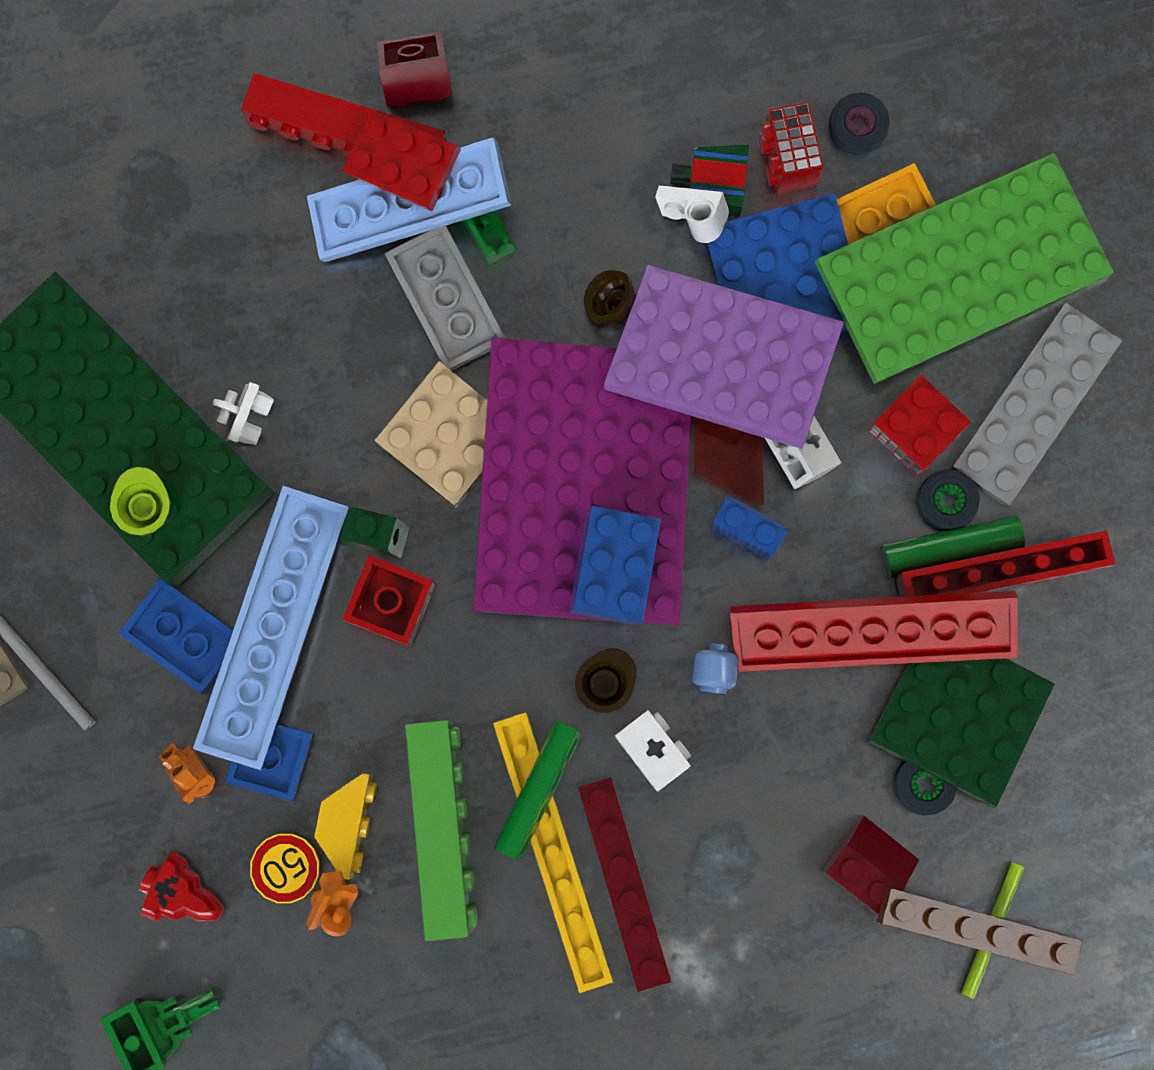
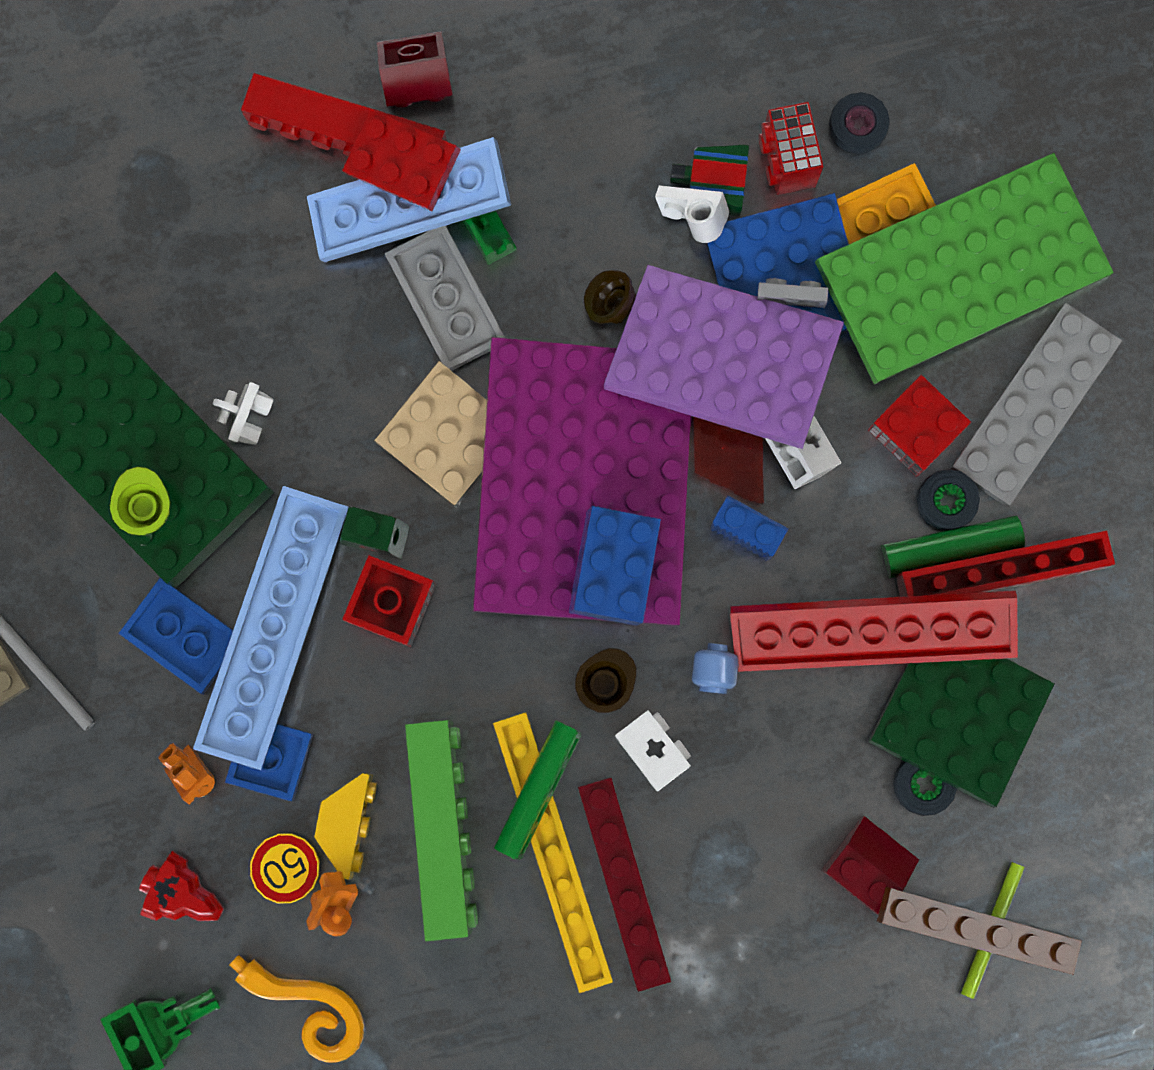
none -> light orange plant [229,955,365,1063]
none -> light grey plate [757,278,828,308]

